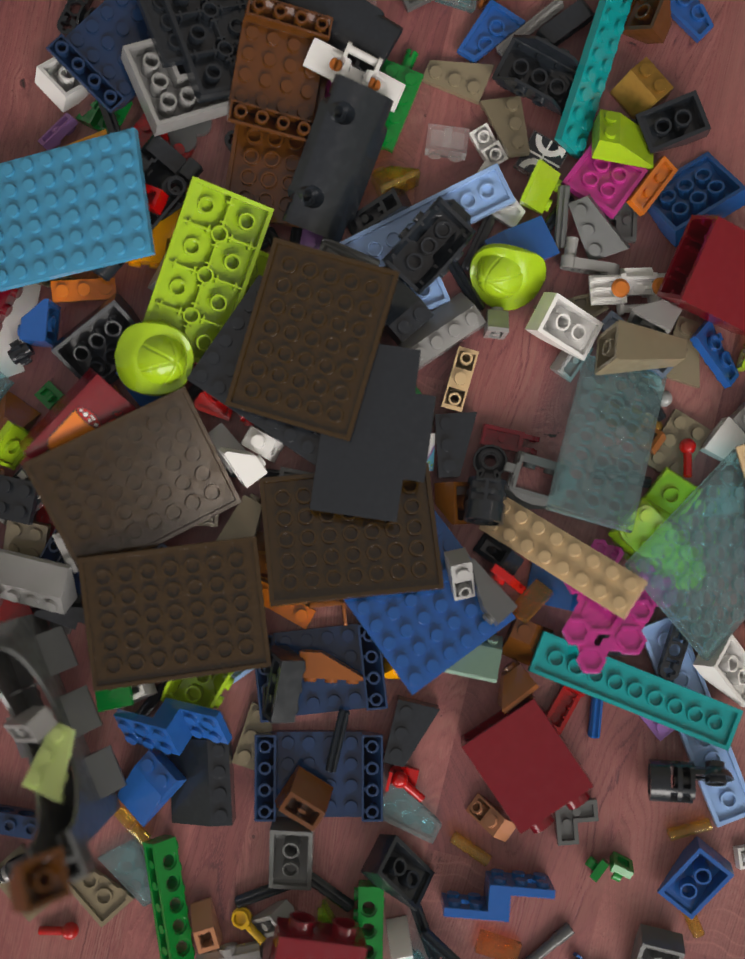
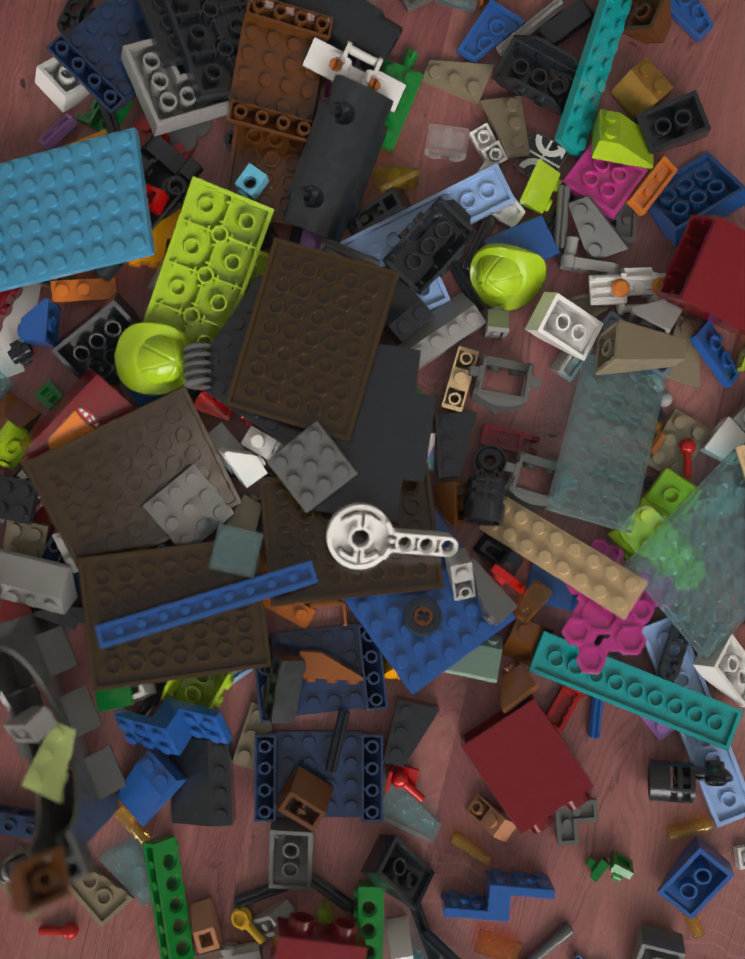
none -> blue plate [95,561,318,649]
none -> dark grey plate [142,464,235,546]
none -> dark grey piece [183,342,211,390]
none -> clear light blue brick [209,523,263,578]
none -> medium azure brick [234,163,269,201]
none -> dark grey plate [267,421,359,513]
none -> white beam [326,503,458,569]
none -> black bush [404,597,443,636]
none -> dark grey animal [468,354,542,415]

